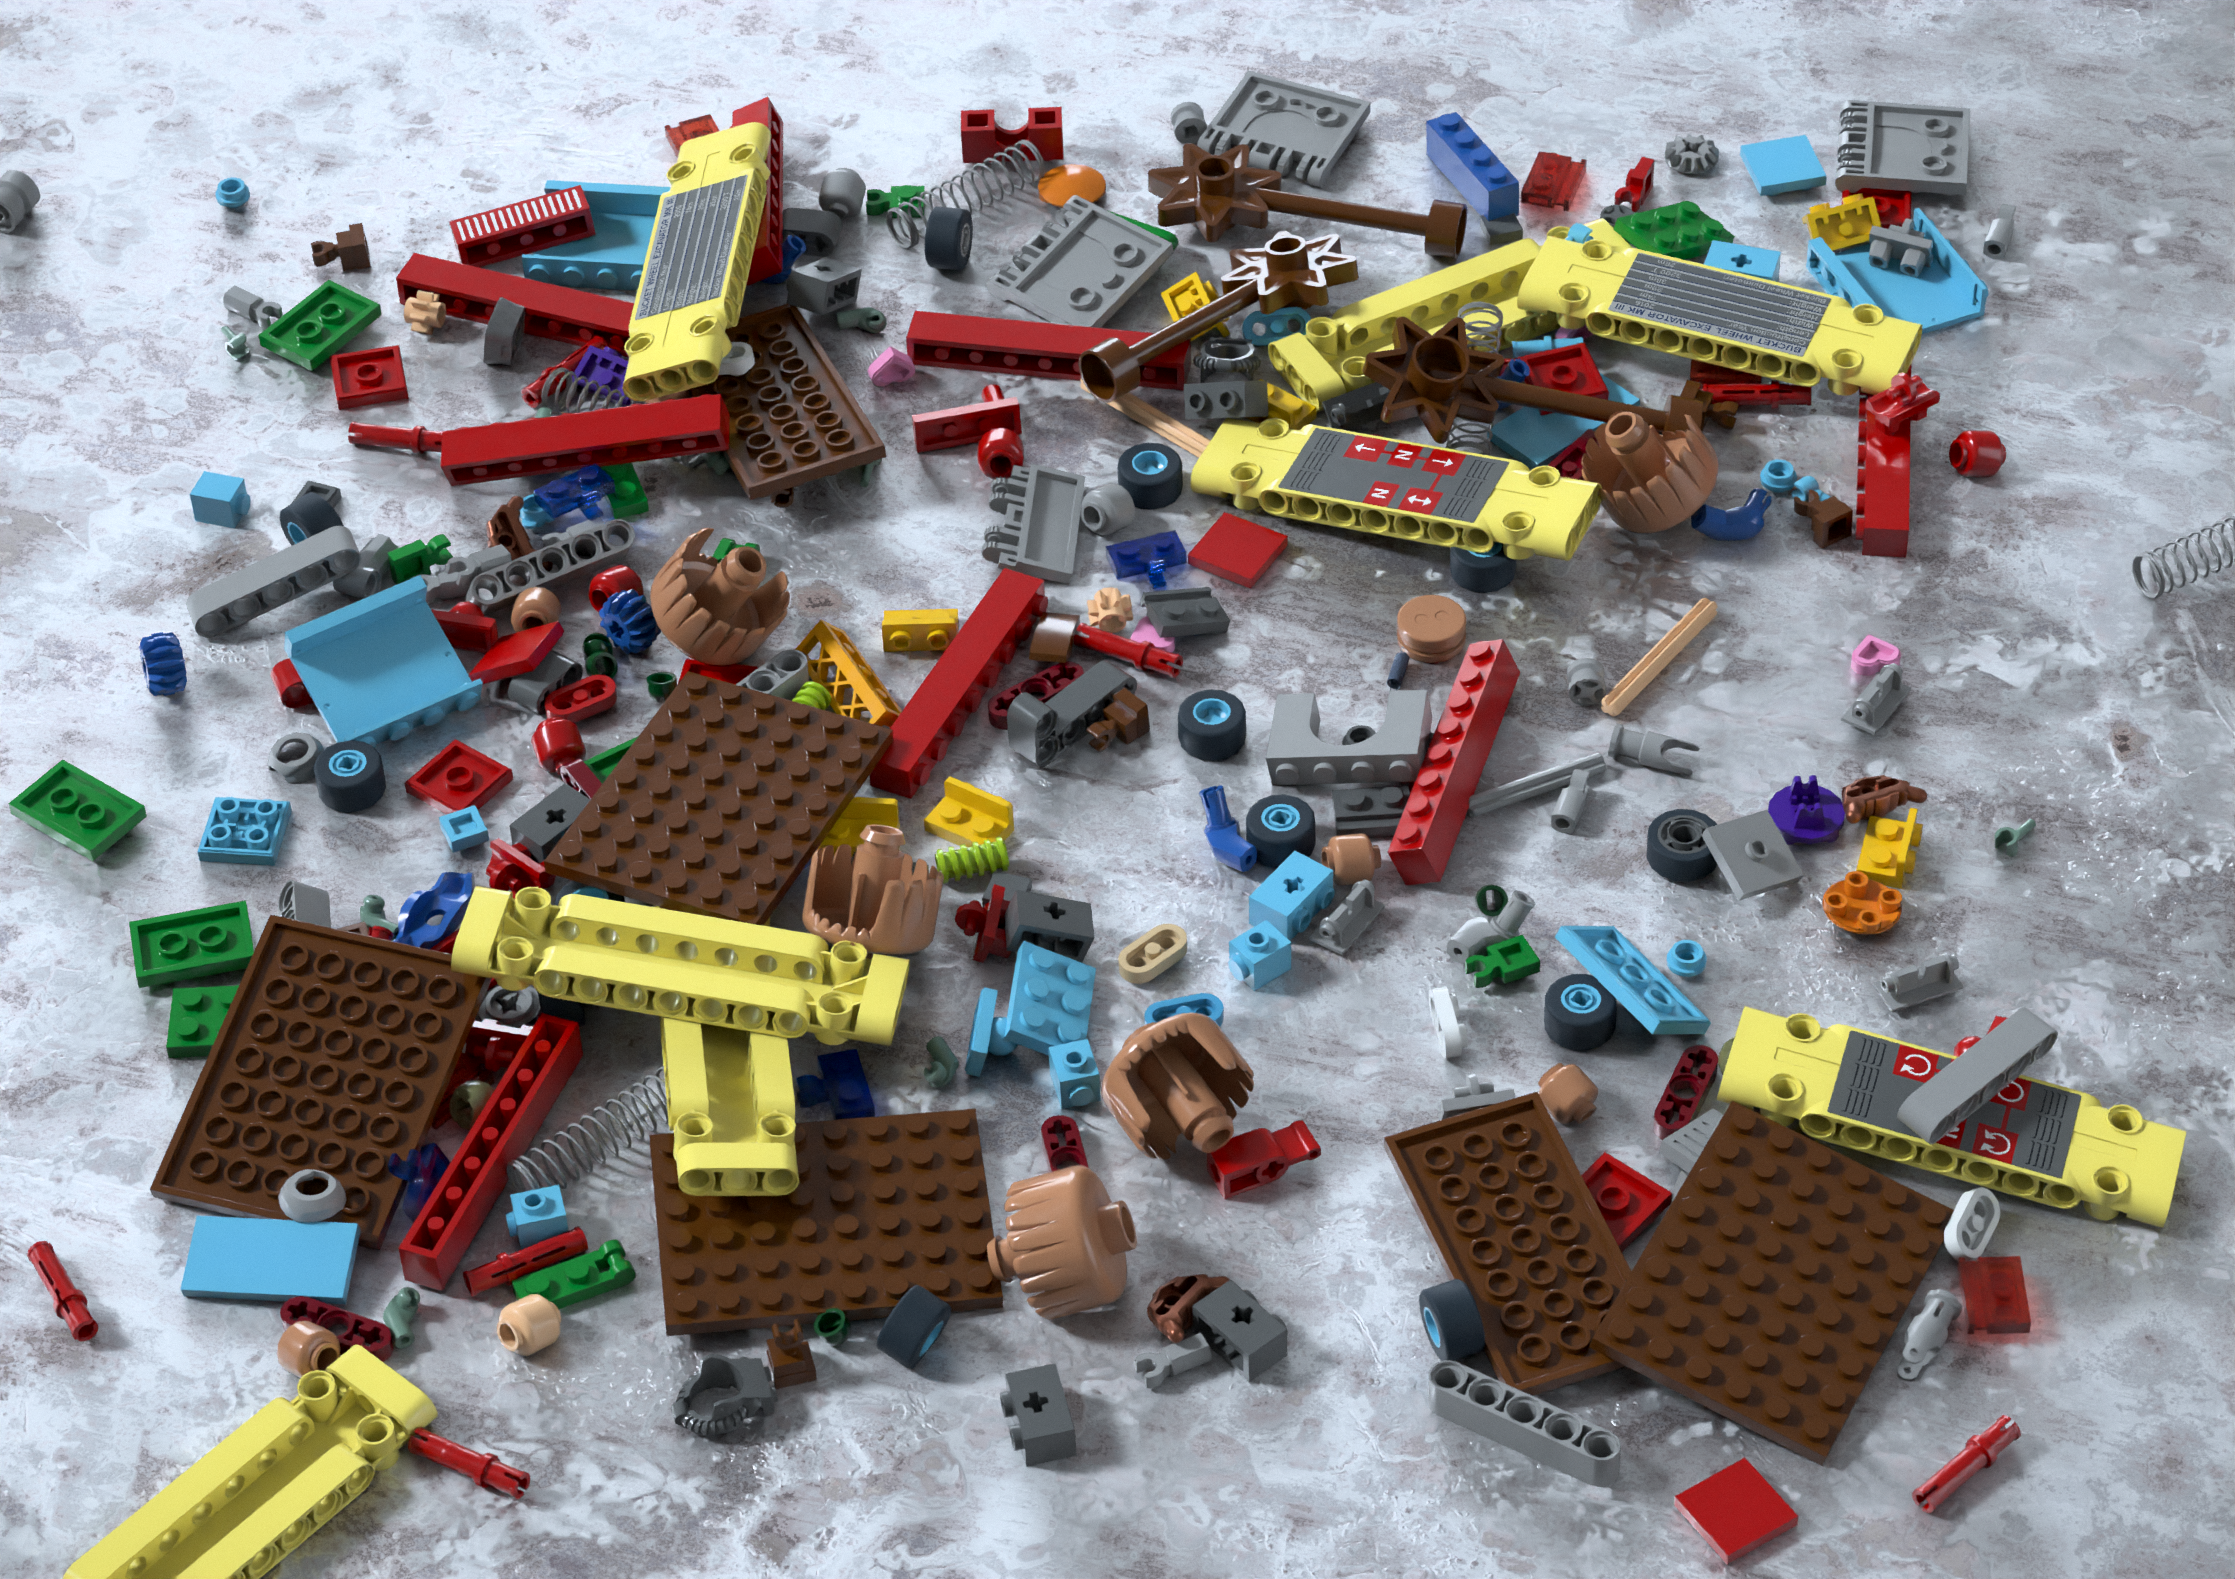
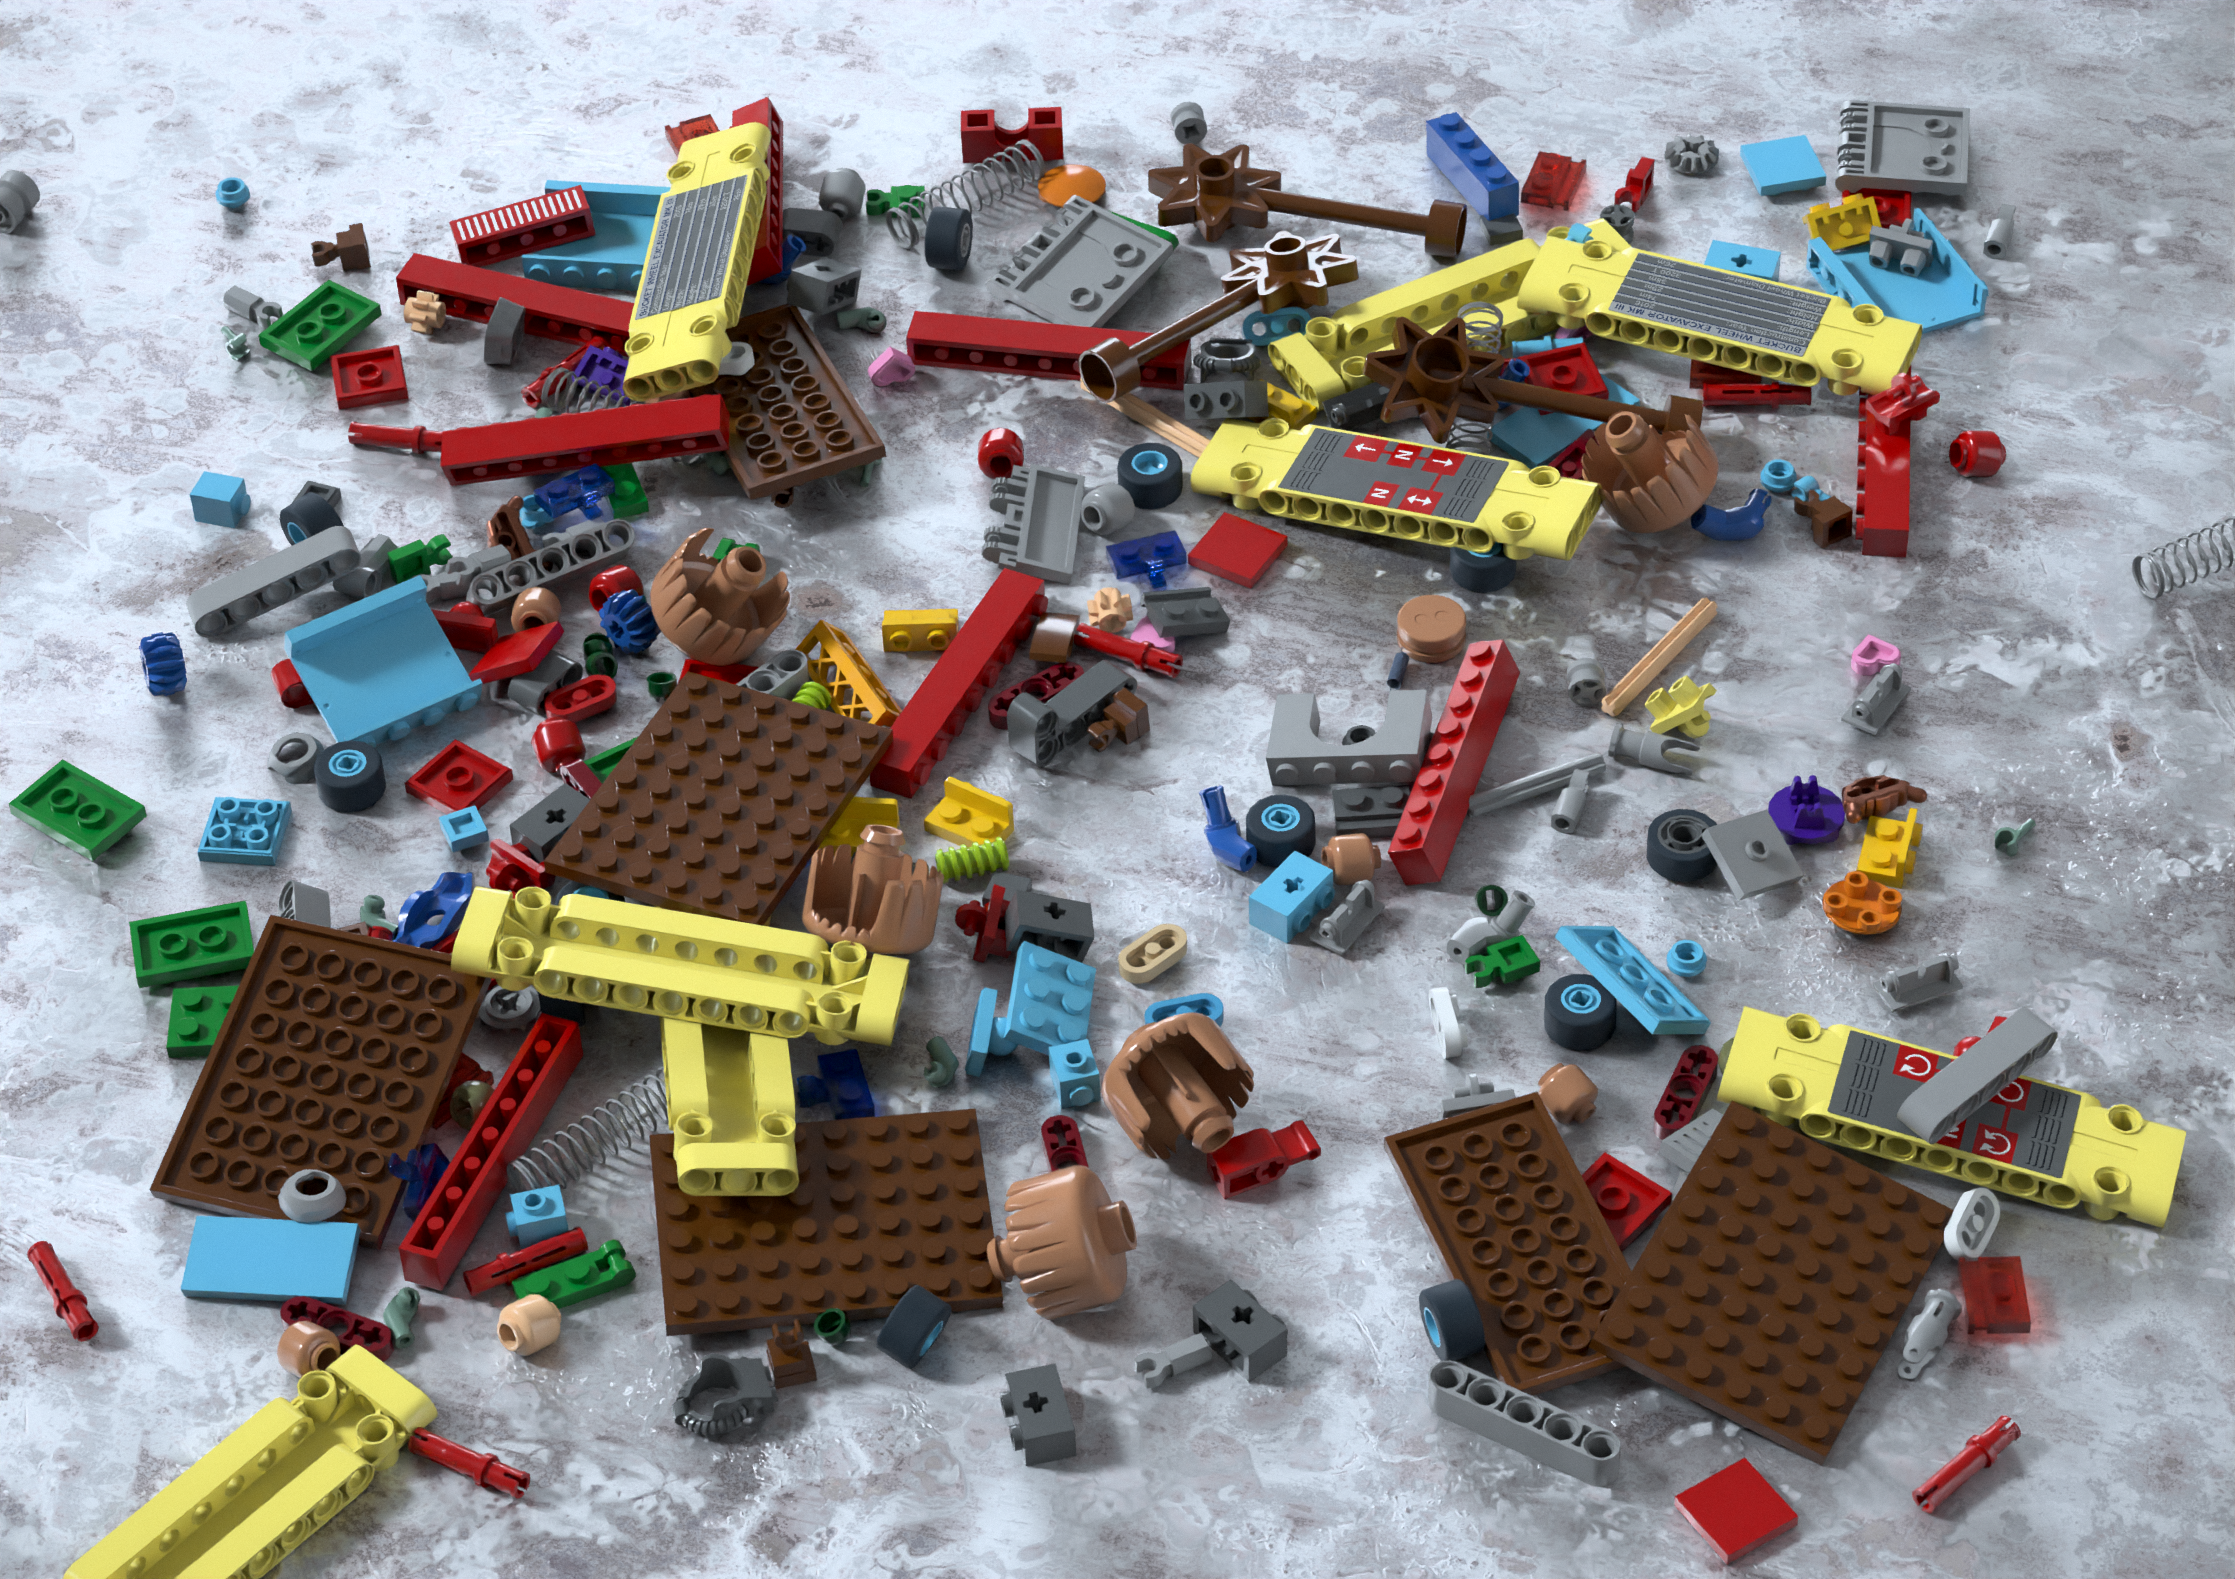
red hips [465,1018,534,1072] -> none
red piece [912,384,1022,453] -> none
copper piece [1147,1274,1230,1343] -> none
yellow bracket [1161,272,1230,341] -> none
black wheel [1178,689,1246,761] -> none
light grey hinge [1197,70,1371,188] -> none
medium azure brick [1228,920,1291,991] -> none
green plate [1613,201,1735,260] -> none
reddish brown piece [1680,380,1739,432] -> none
none -> light yellow hips [1644,675,1717,739]

